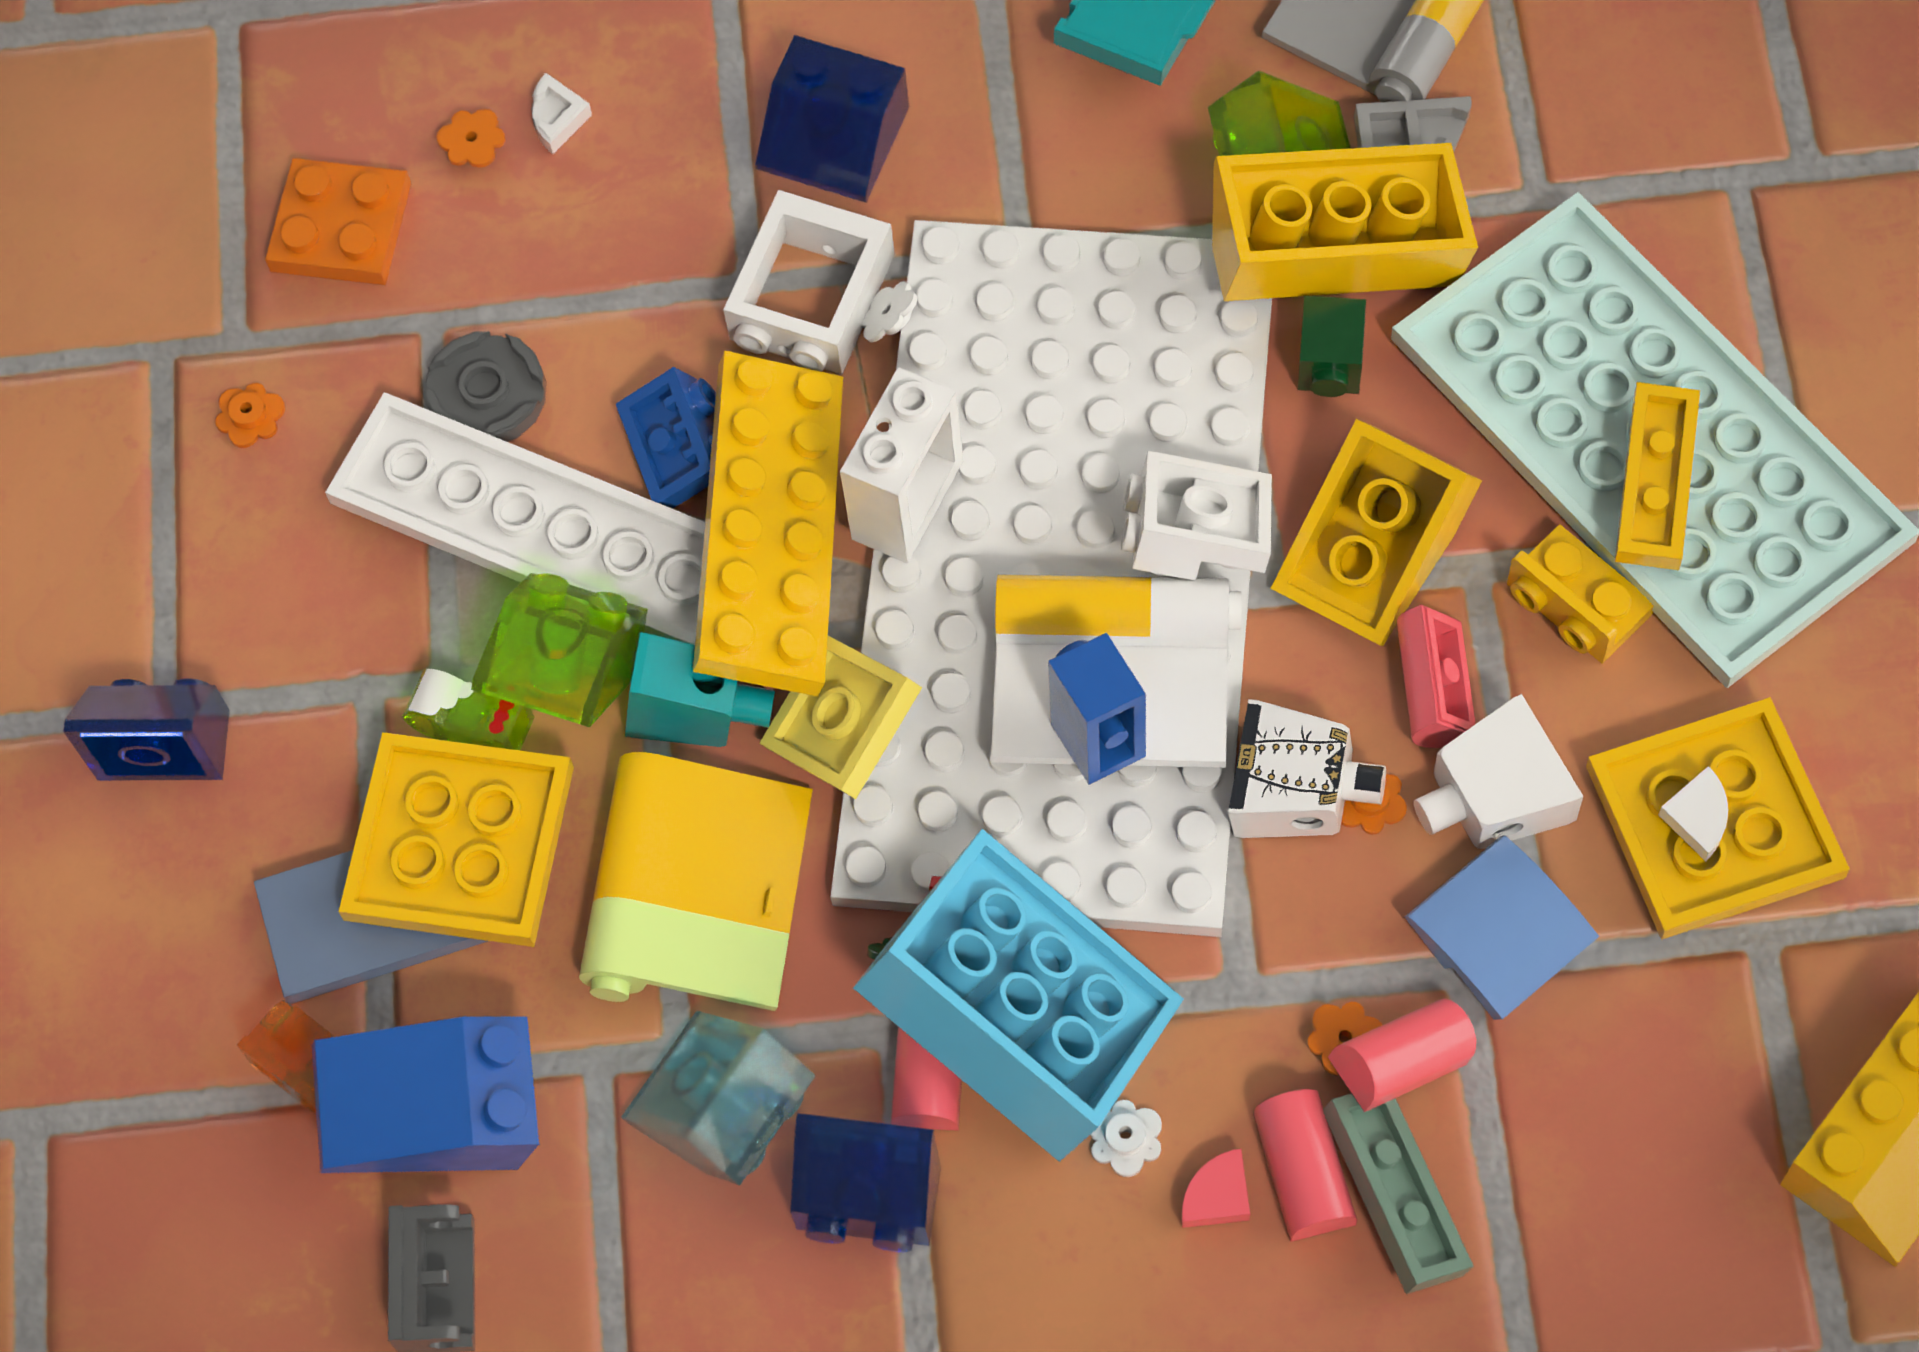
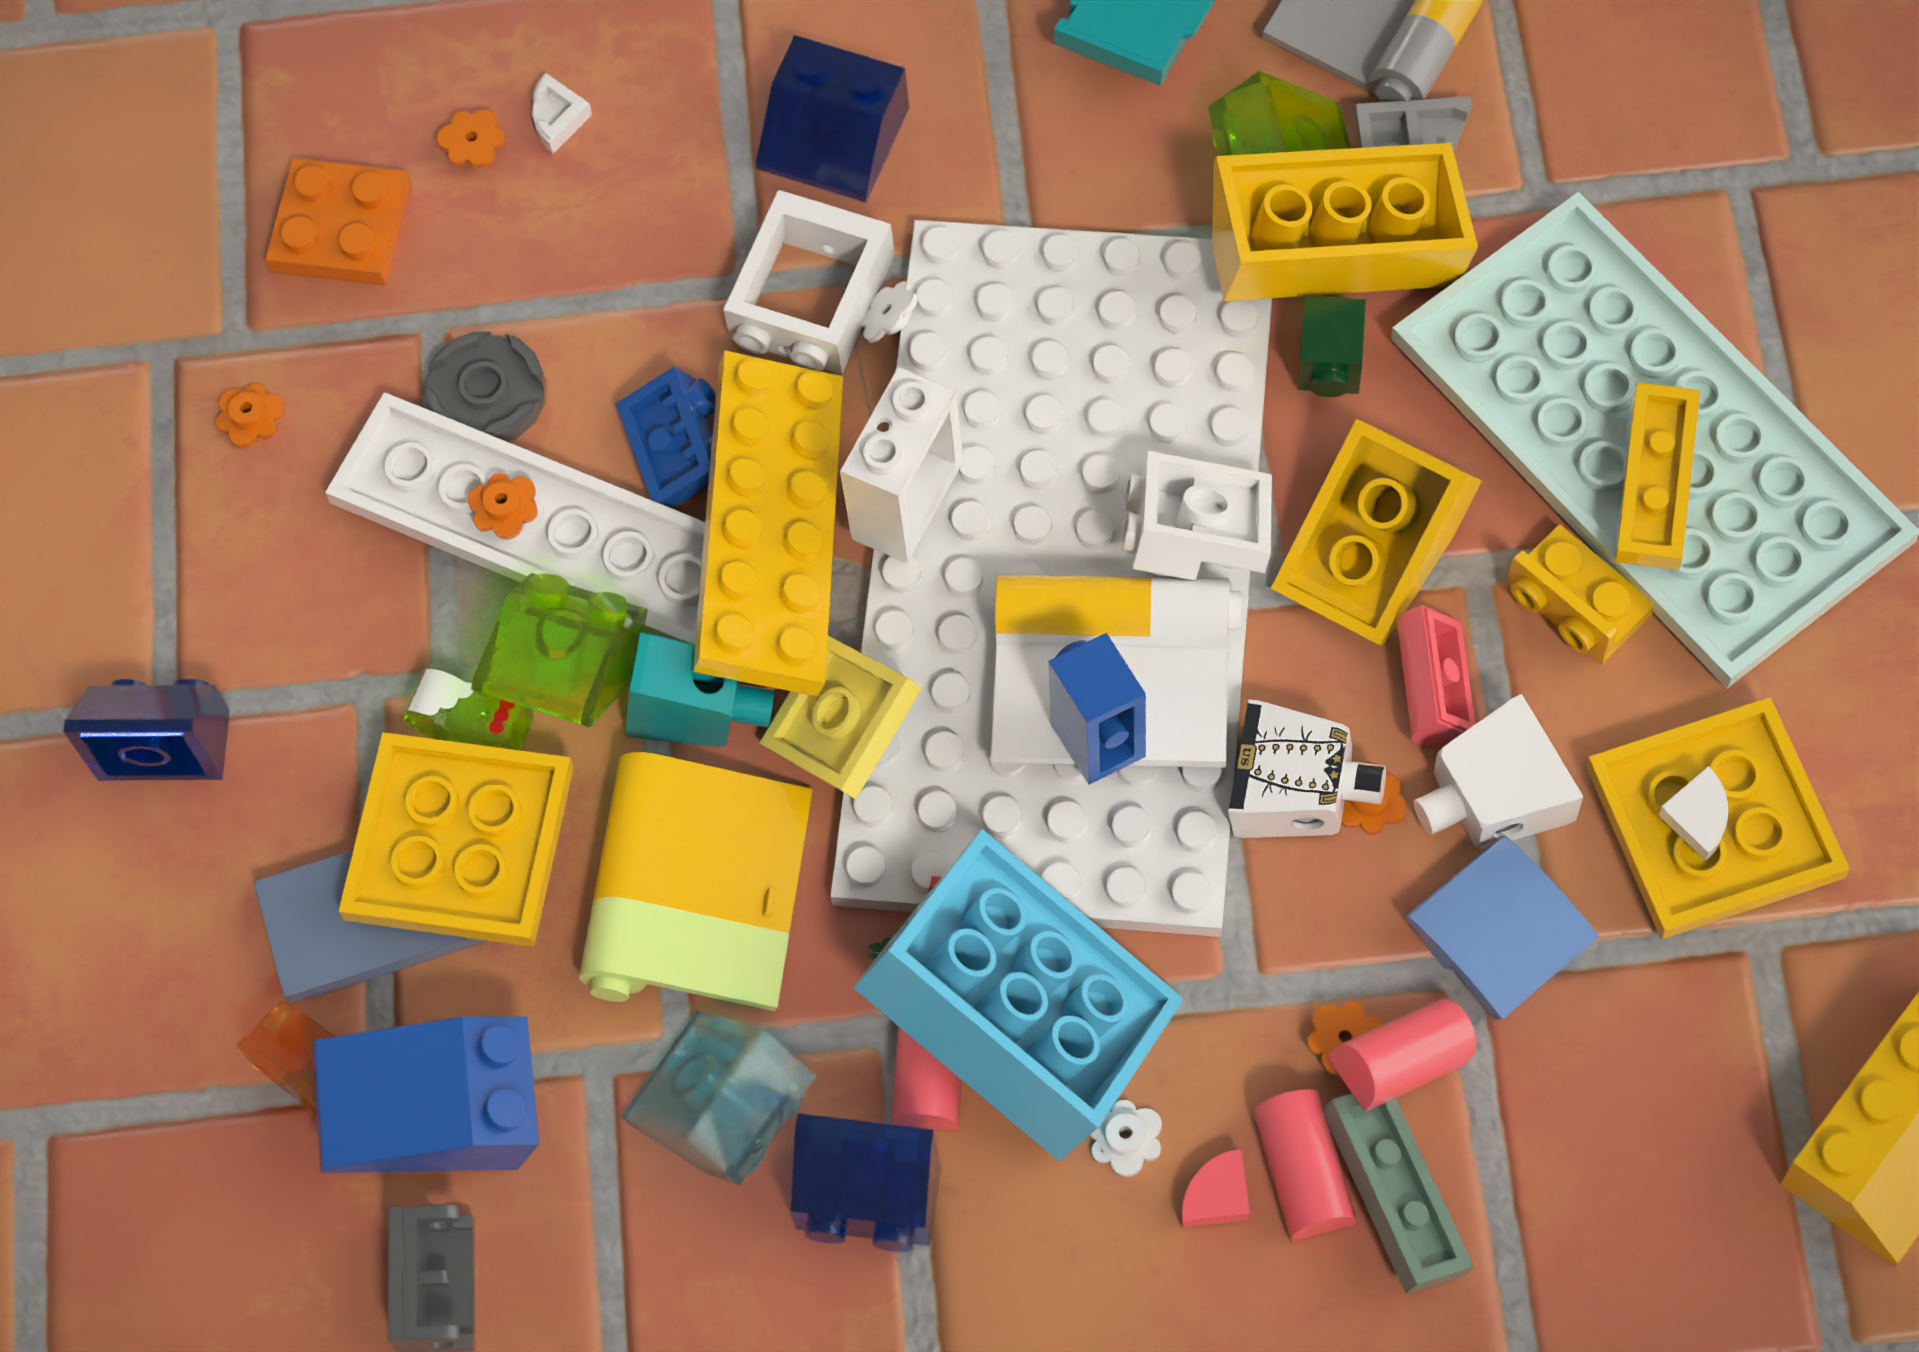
none -> orange plant [467,473,538,540]

